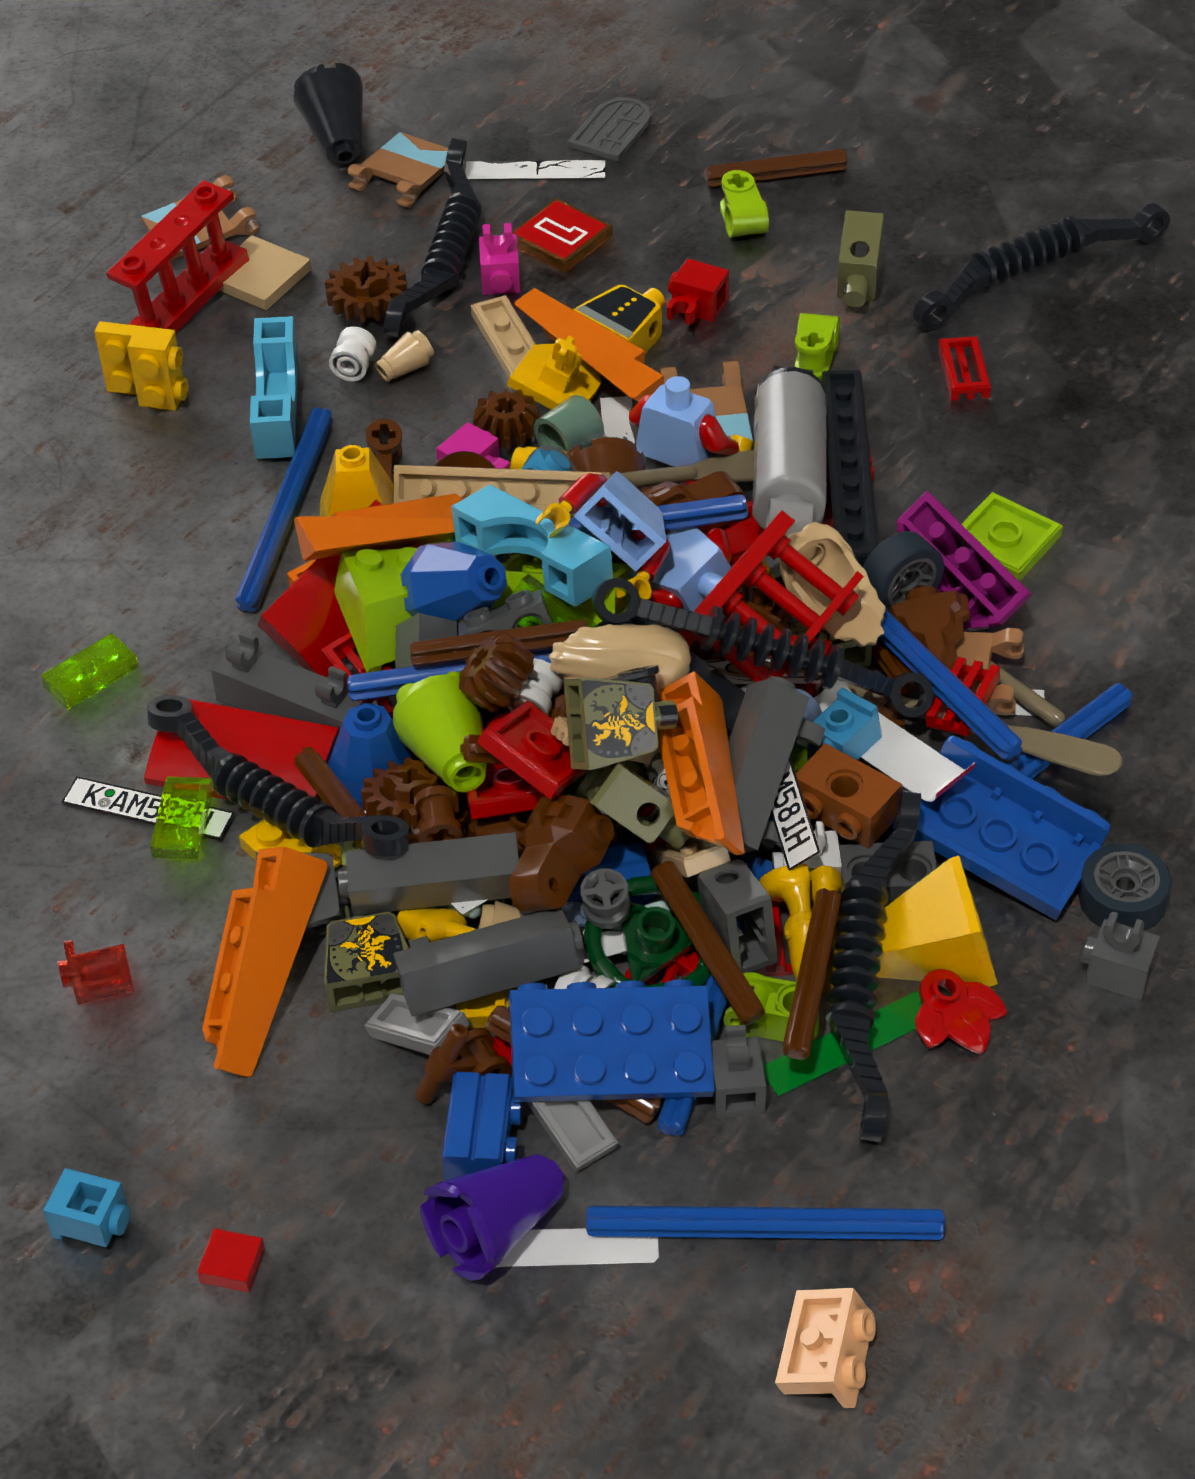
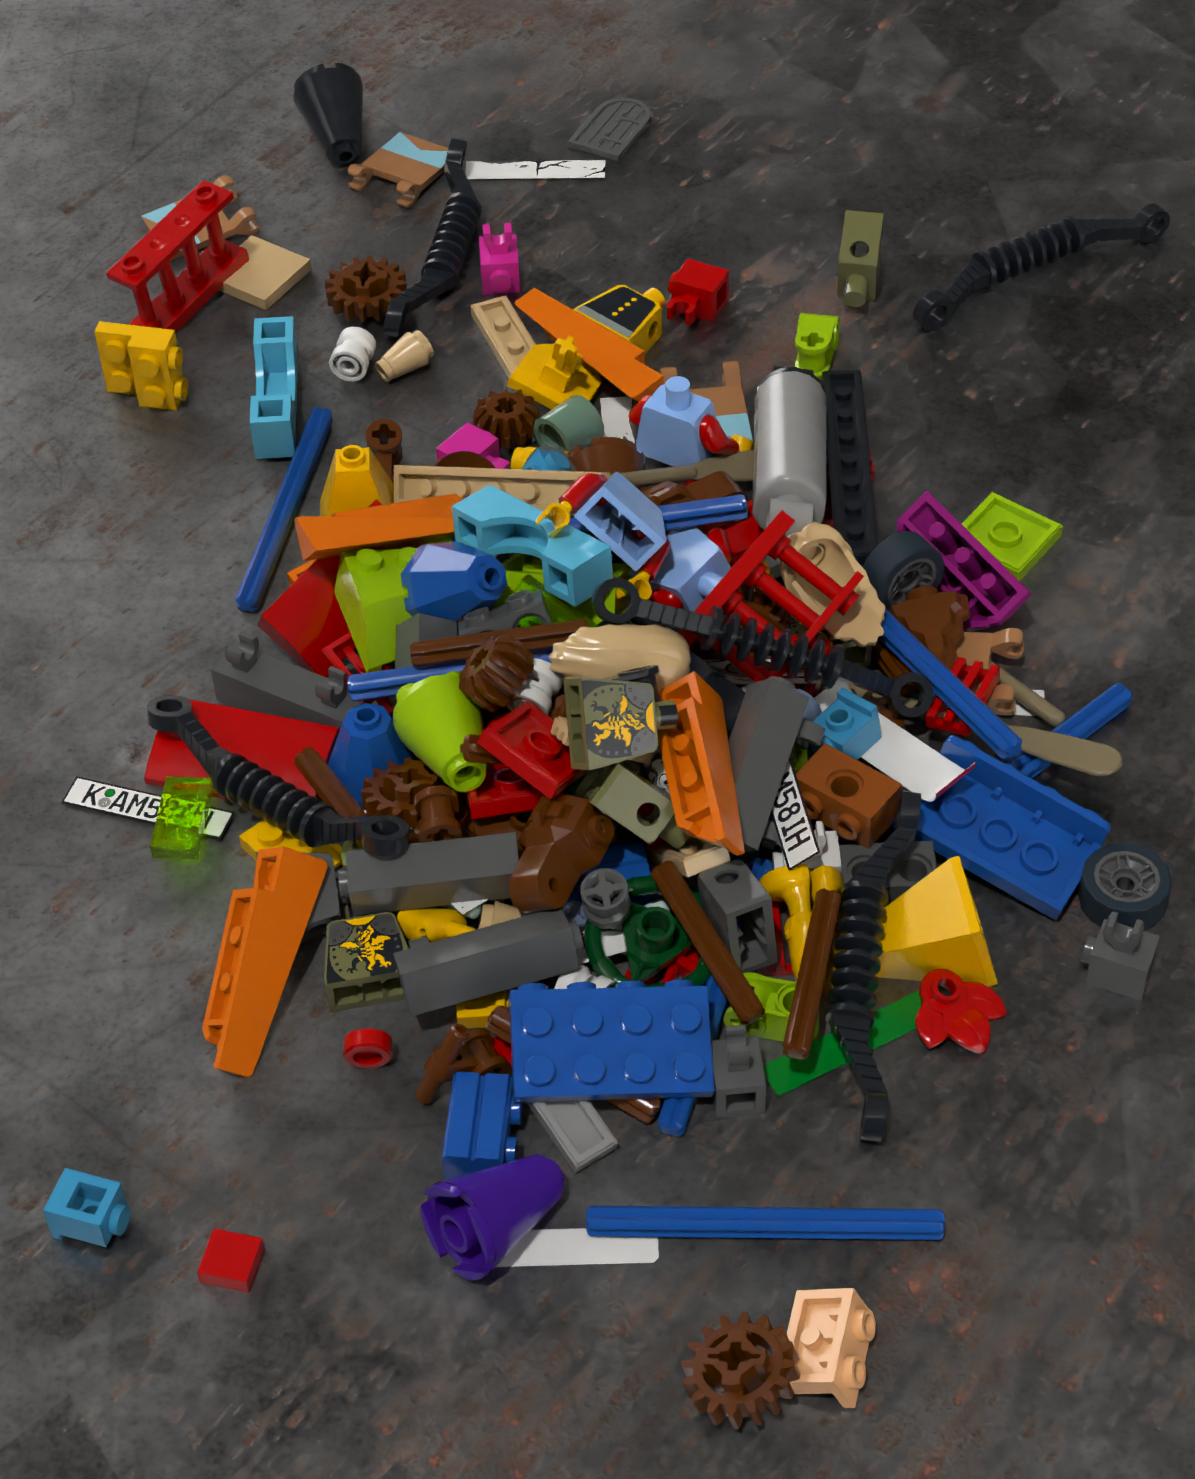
clear neon green plate [41,633,139,710] -> none
clear red bracket [57,939,135,1005] -> none
light grey tile [364,993,470,1055] -> none
tile [512,198,613,273] -> none
reddish brown axle [705,149,848,188] -> none
lime piece [720,170,769,238] -> none
red tile [938,336,991,401] -> none
none -> red tile [343,1028,392,1069]
none -> reddish brown gear [681,1312,800,1429]

